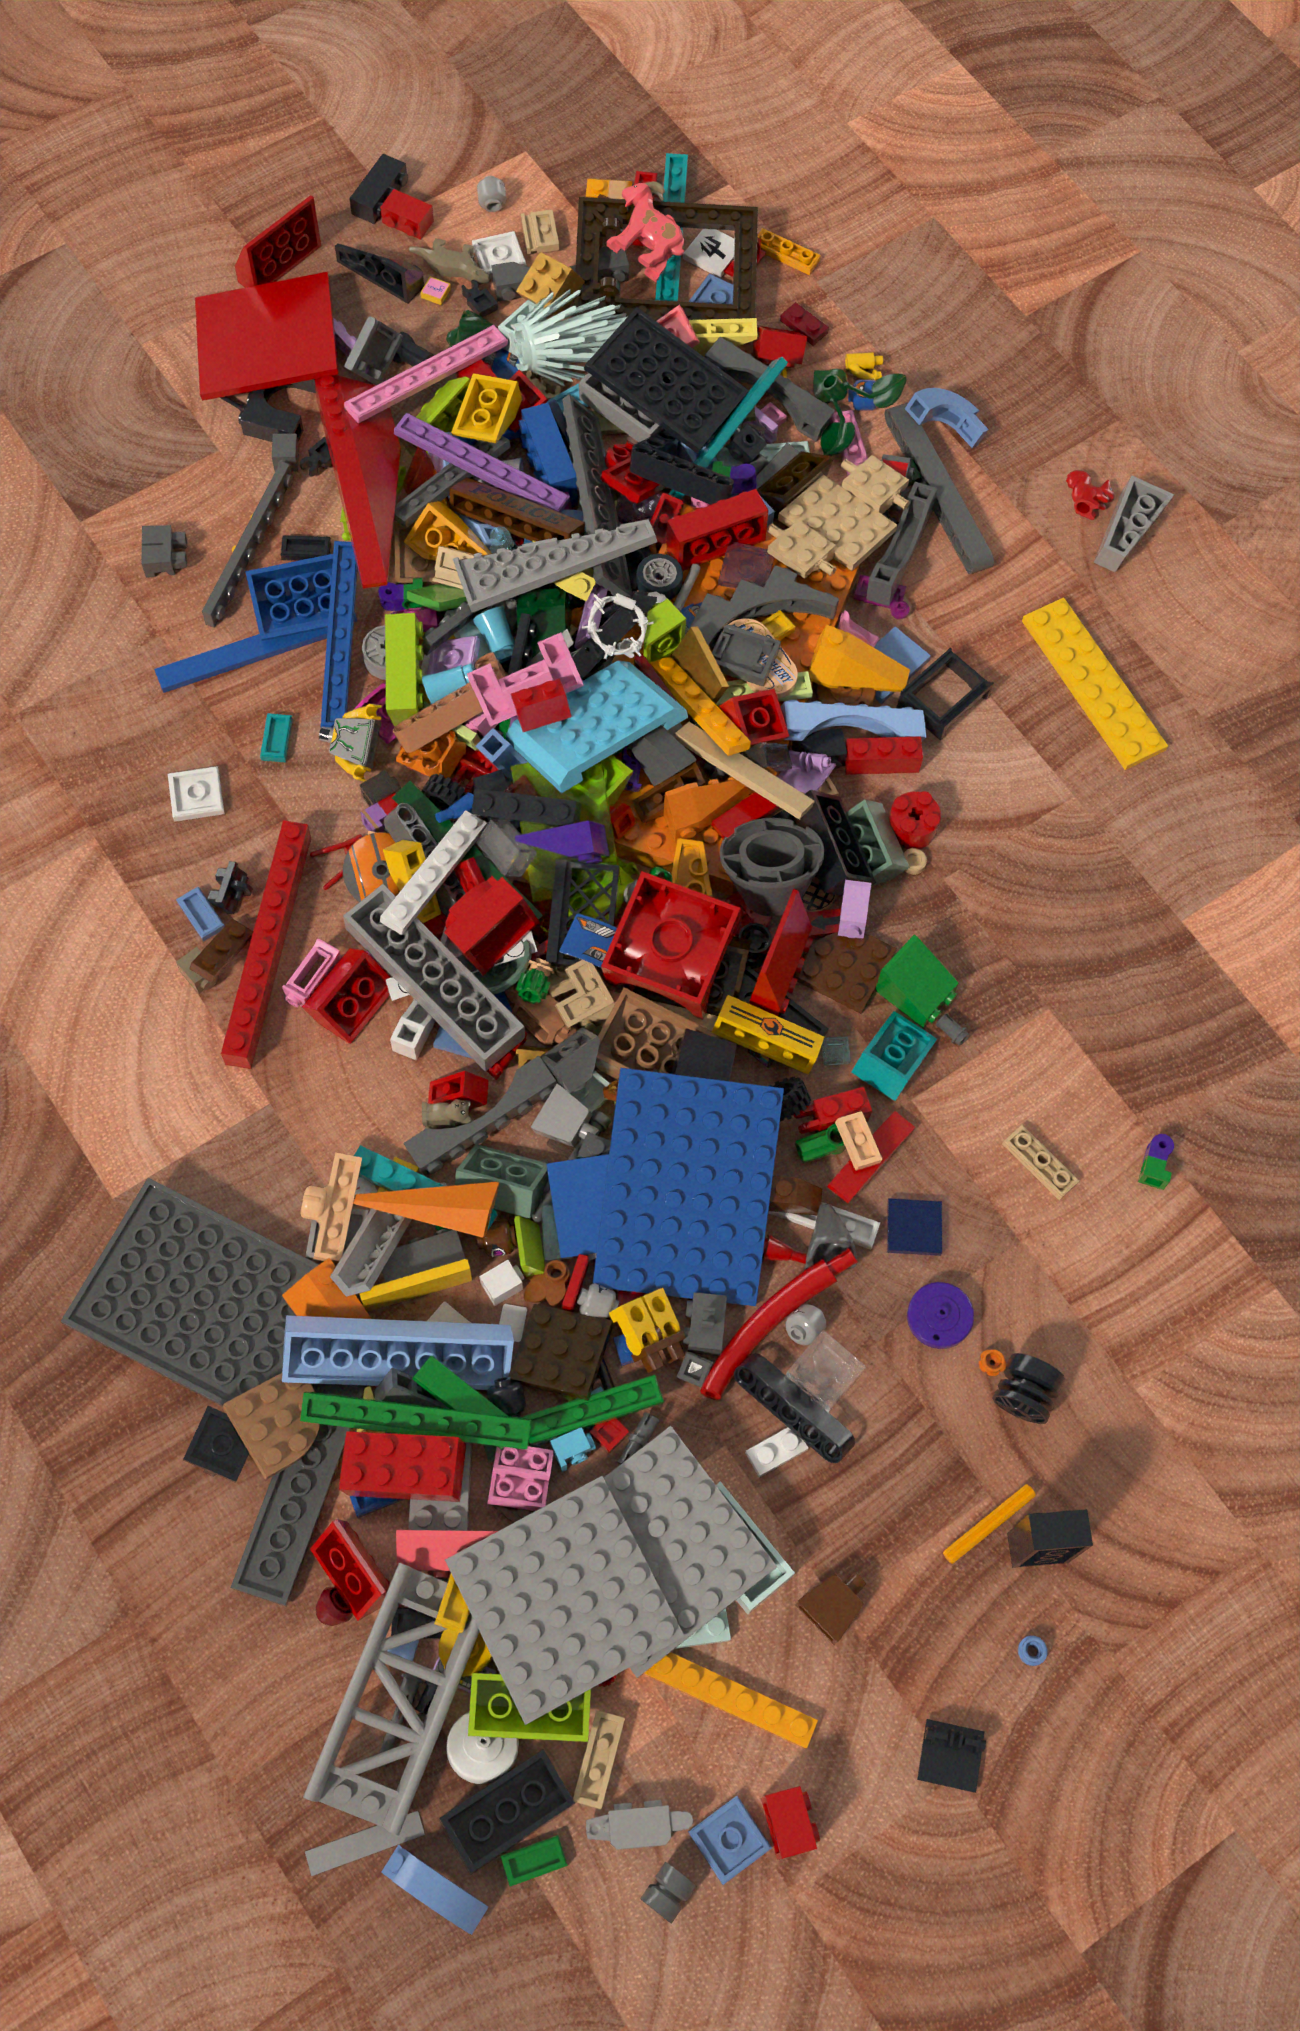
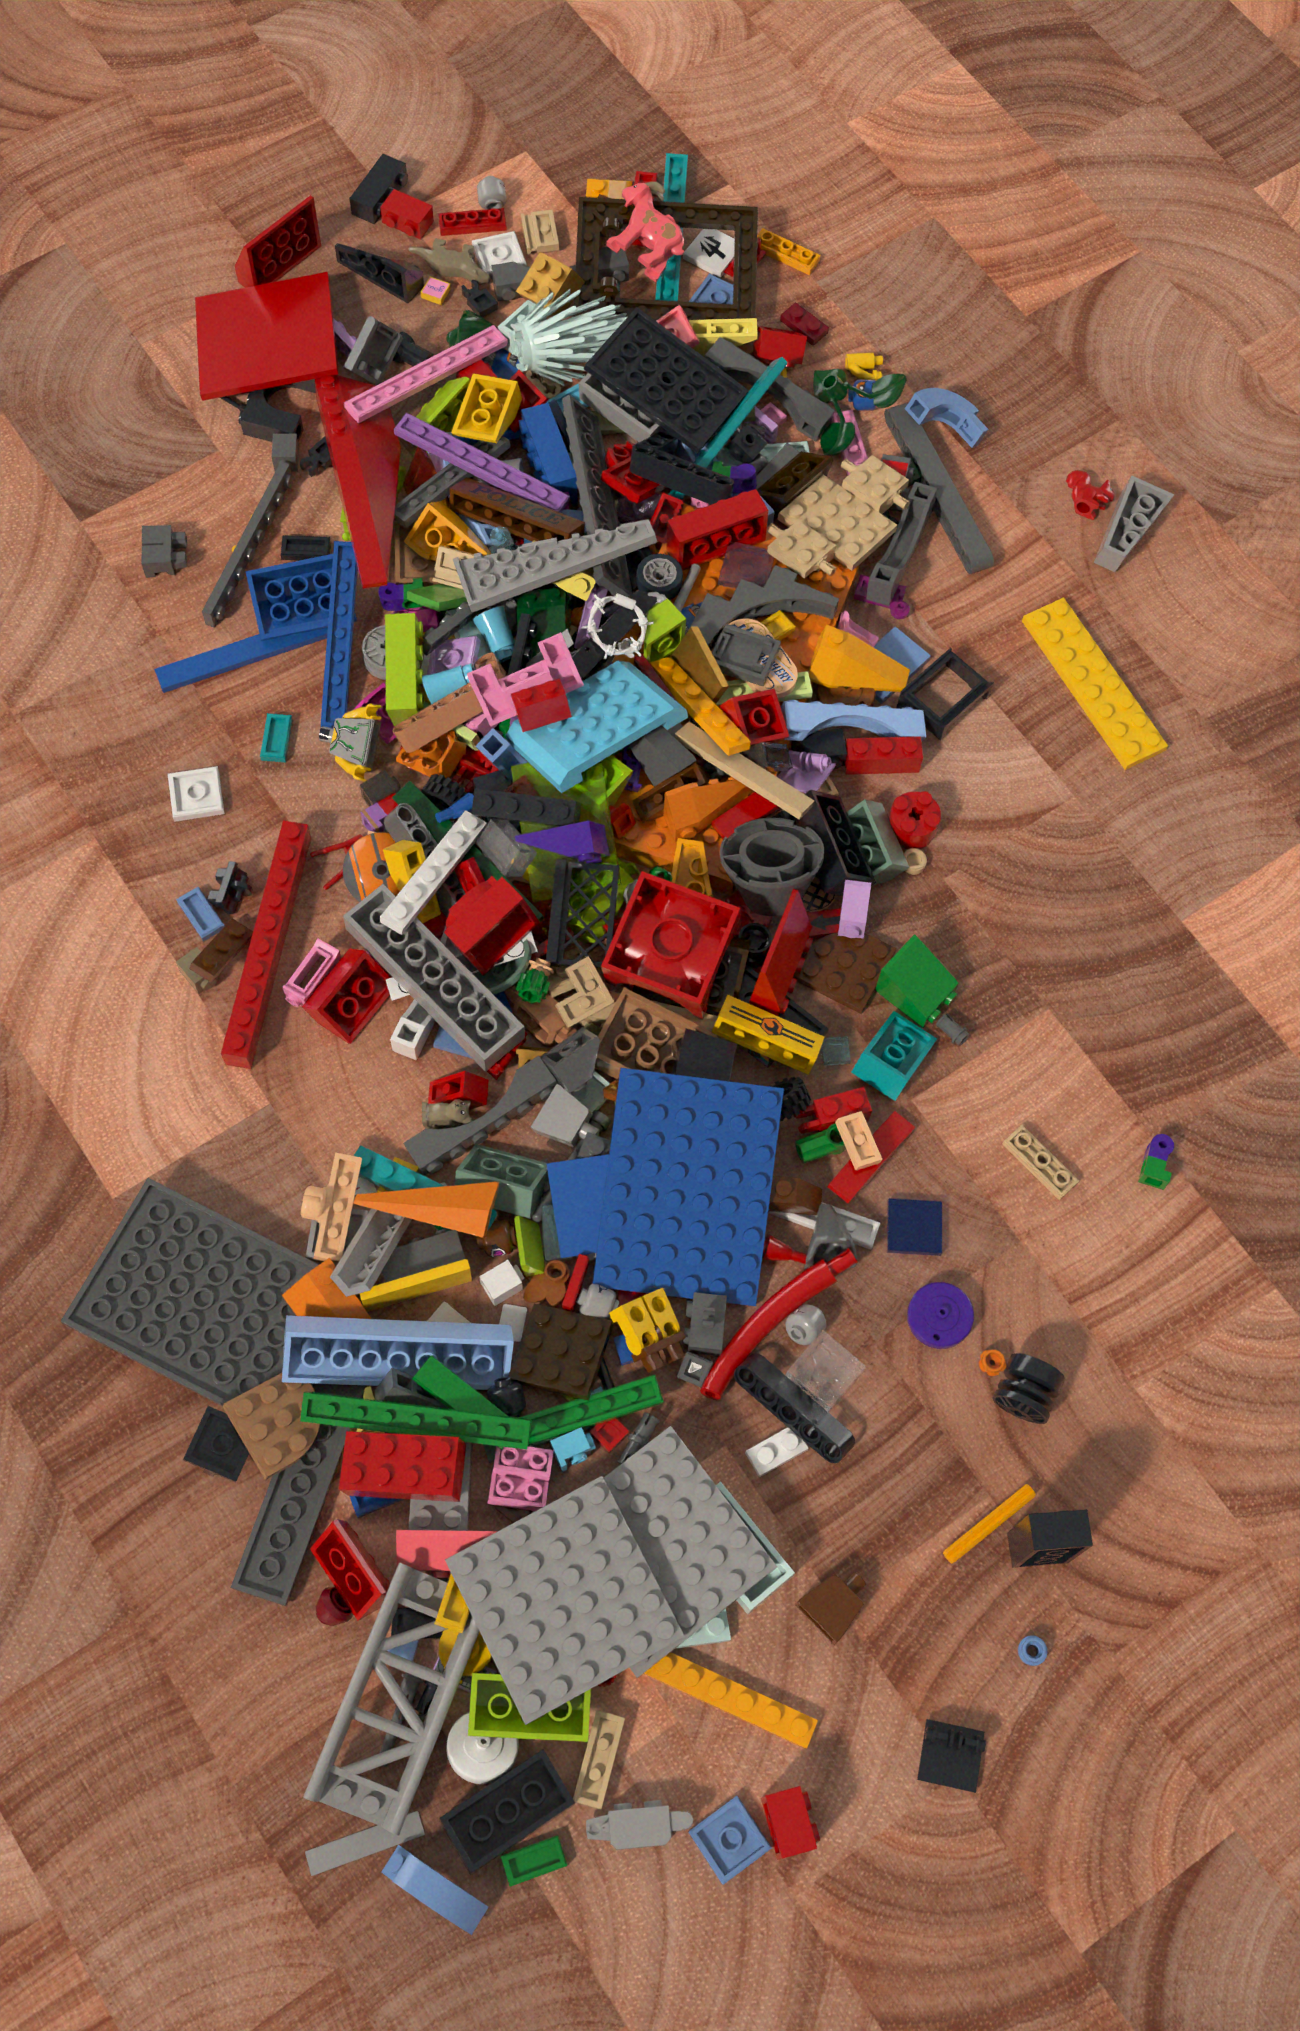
blue sticker [559,914,617,968] -> none
dark grey wheel [640,1862,697,1924] -> none
none -> red tile [438,208,507,236]

